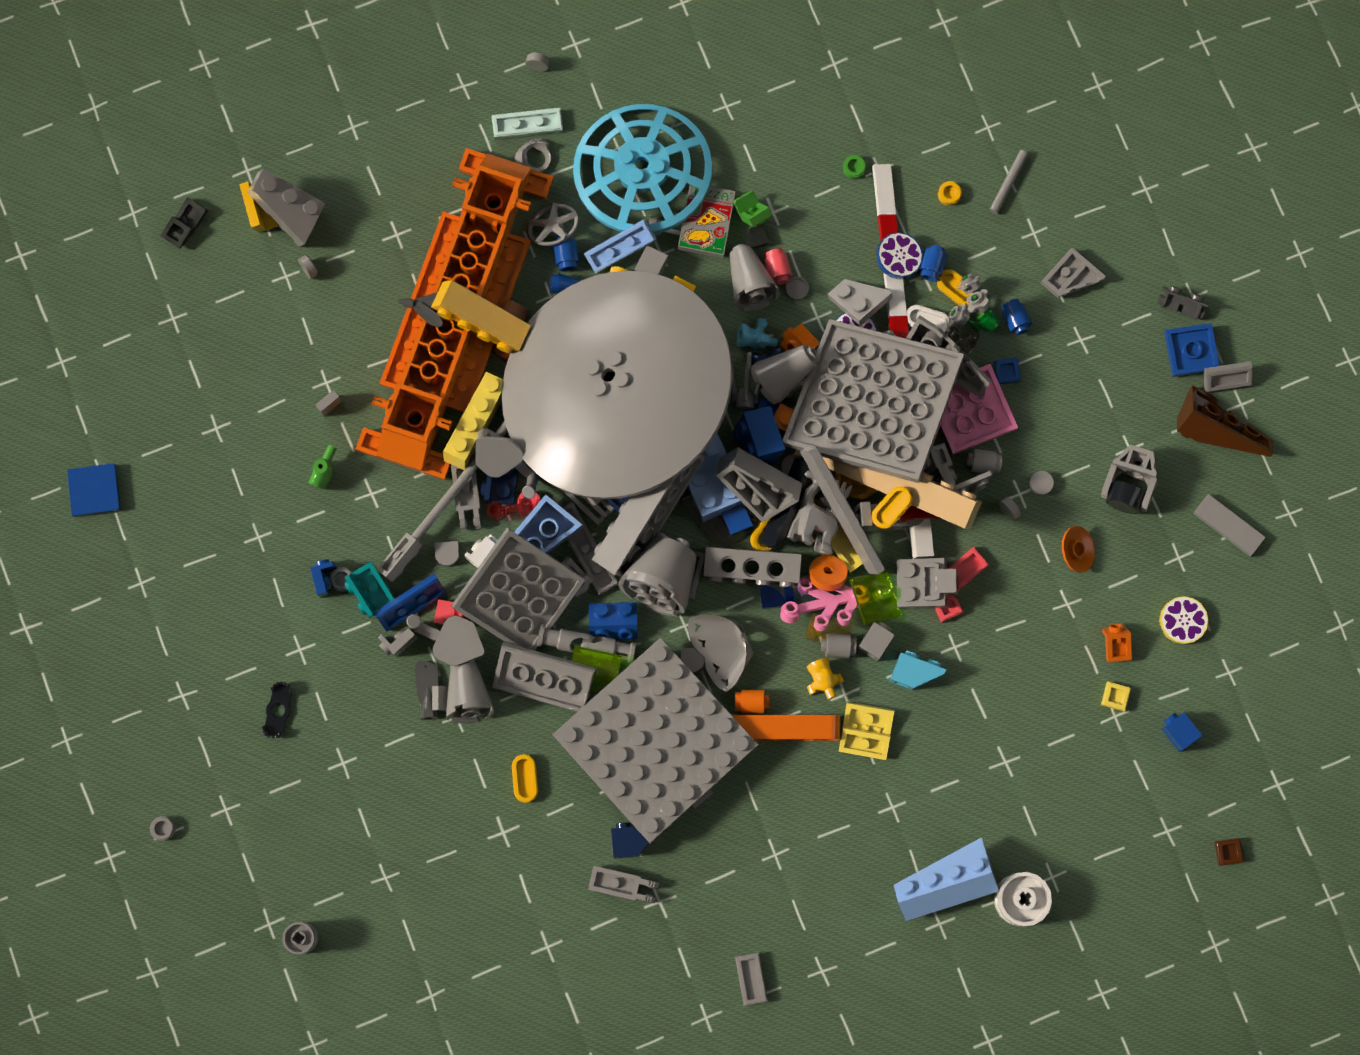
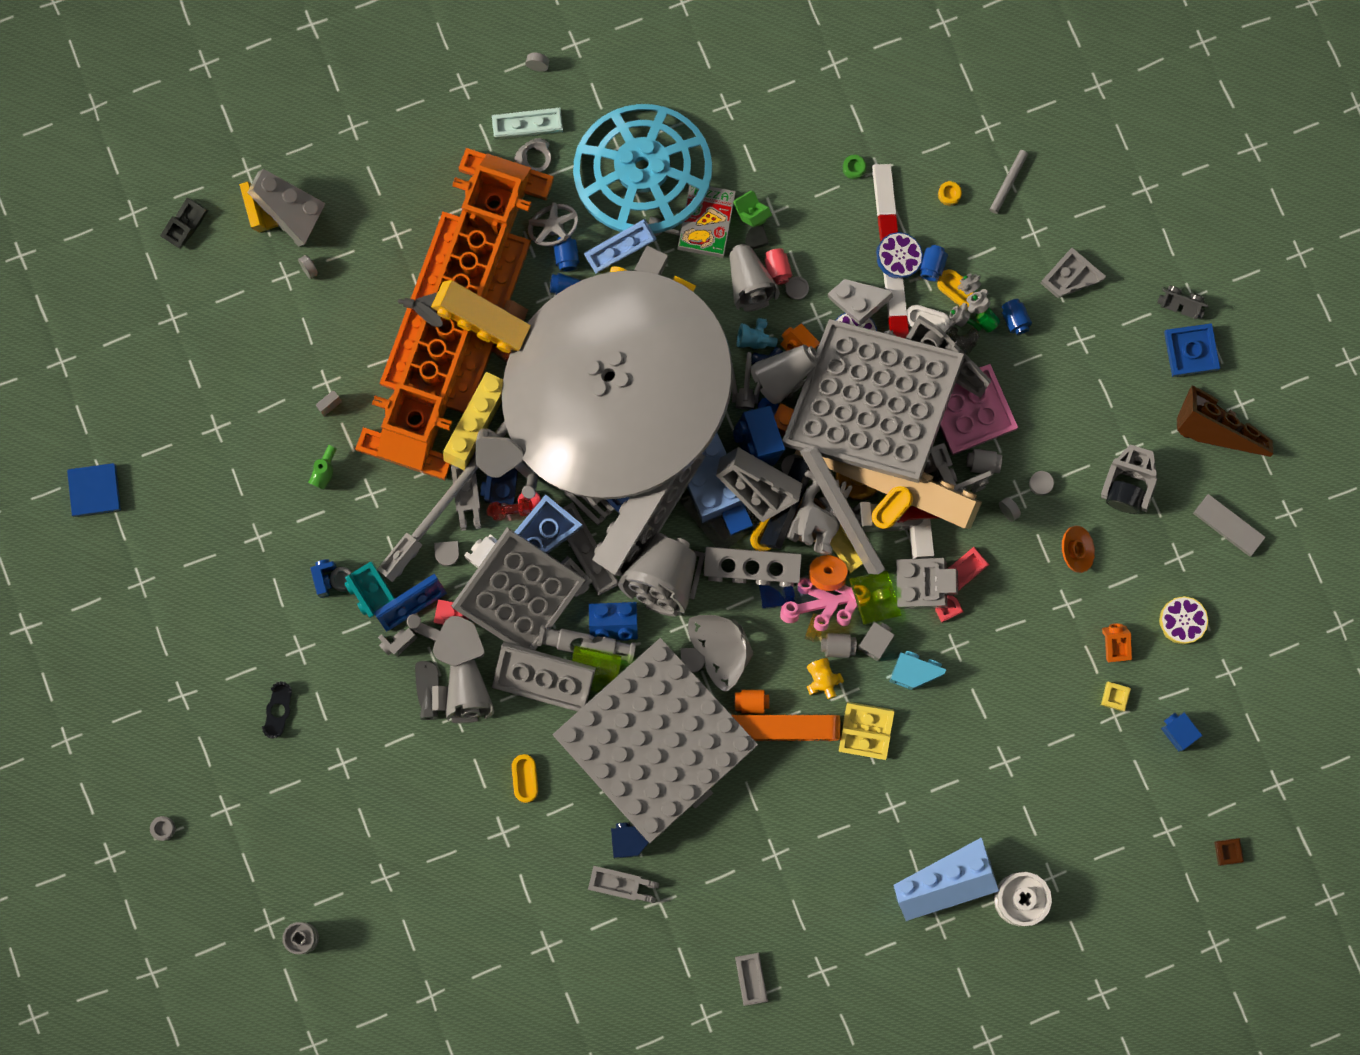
blue tile [993,358,1021,385] -> none
light grey tile [1204,361,1253,392] -> none

